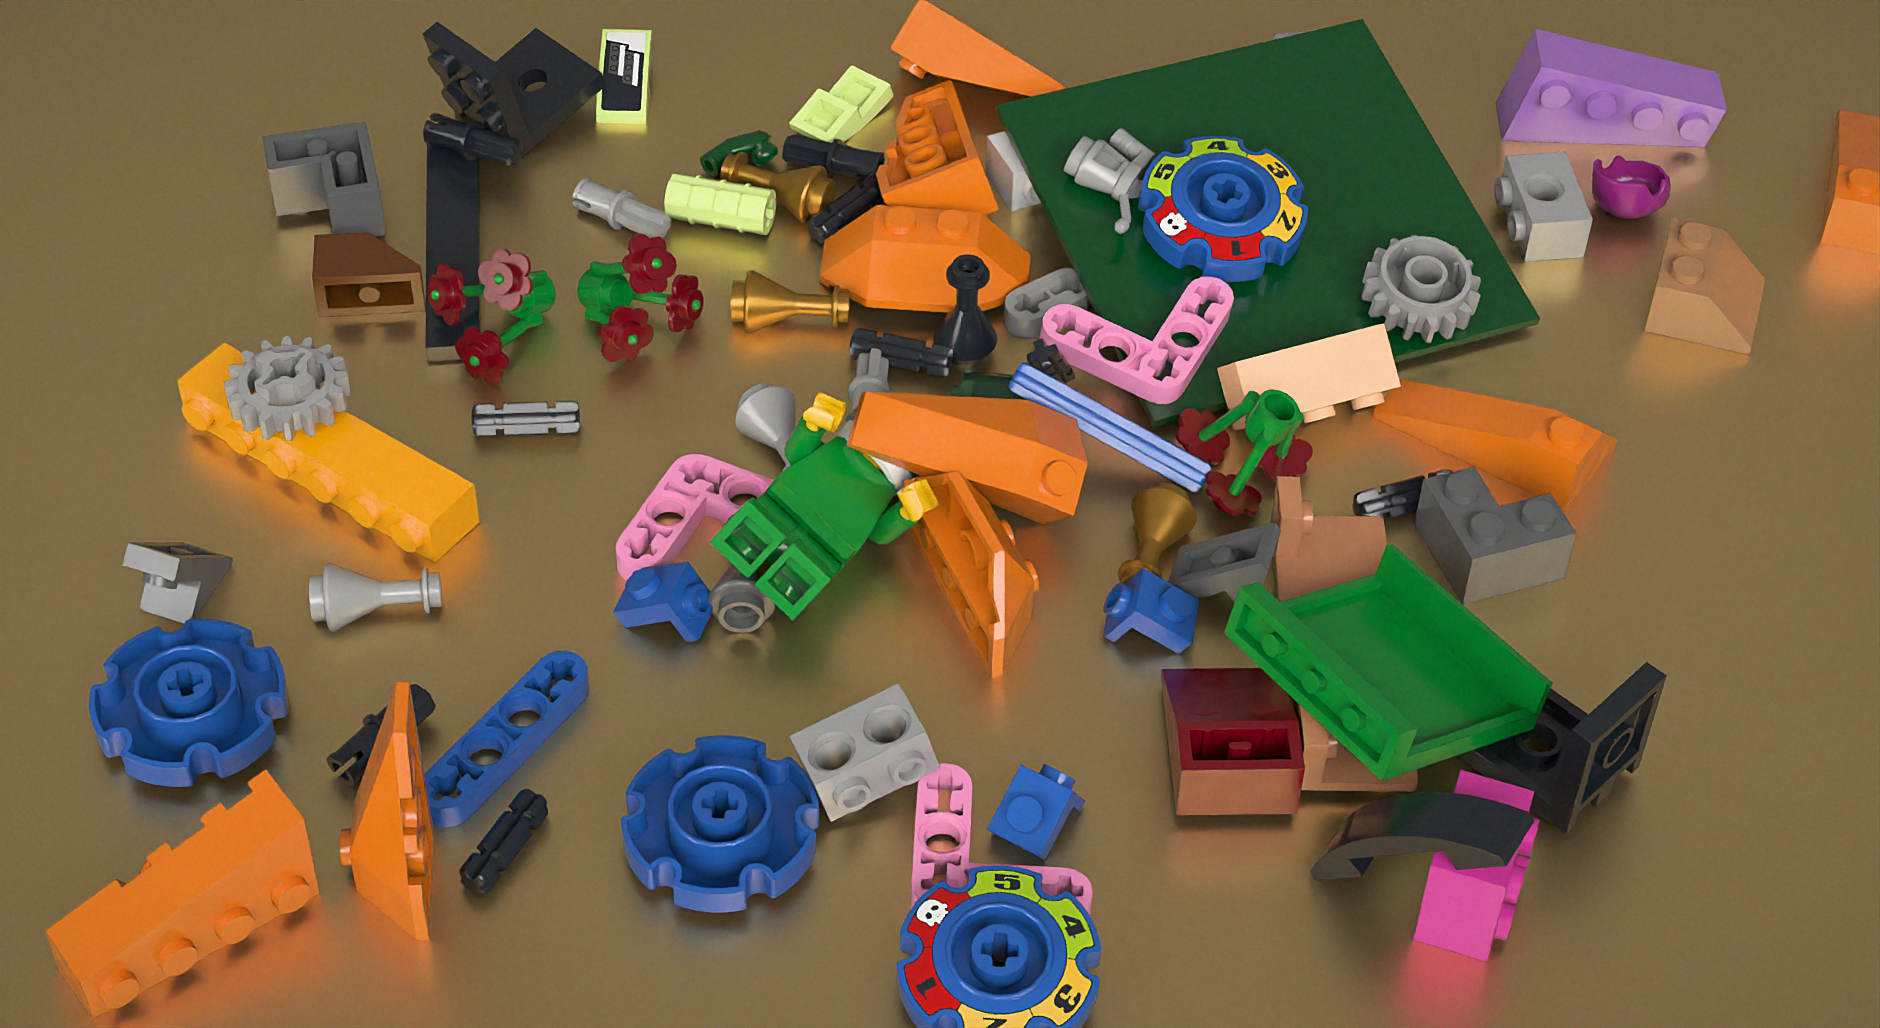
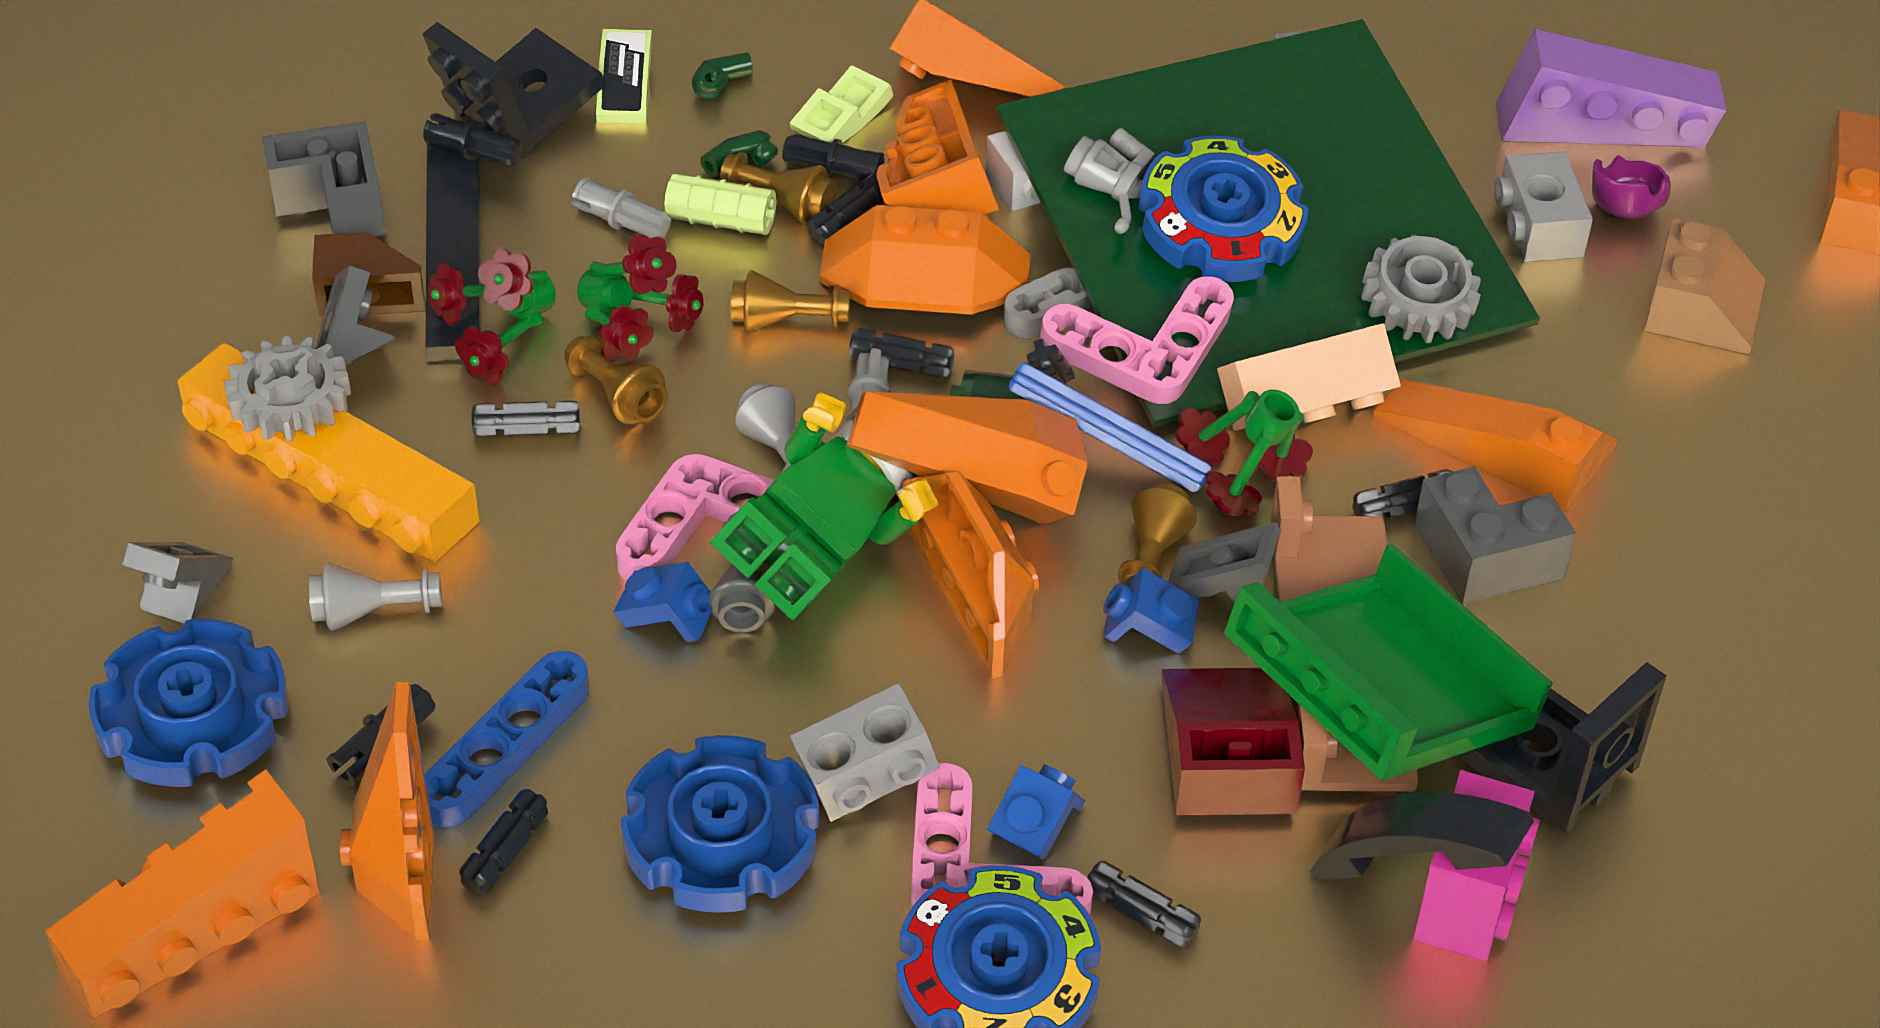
black piece [934,254,997,366] -> none
none -> dark grey slope [315,266,396,365]
none -> pearl gold piece [564,336,668,425]
none -> dark green arm [692,52,753,99]
none -> black axle [1087,861,1201,947]

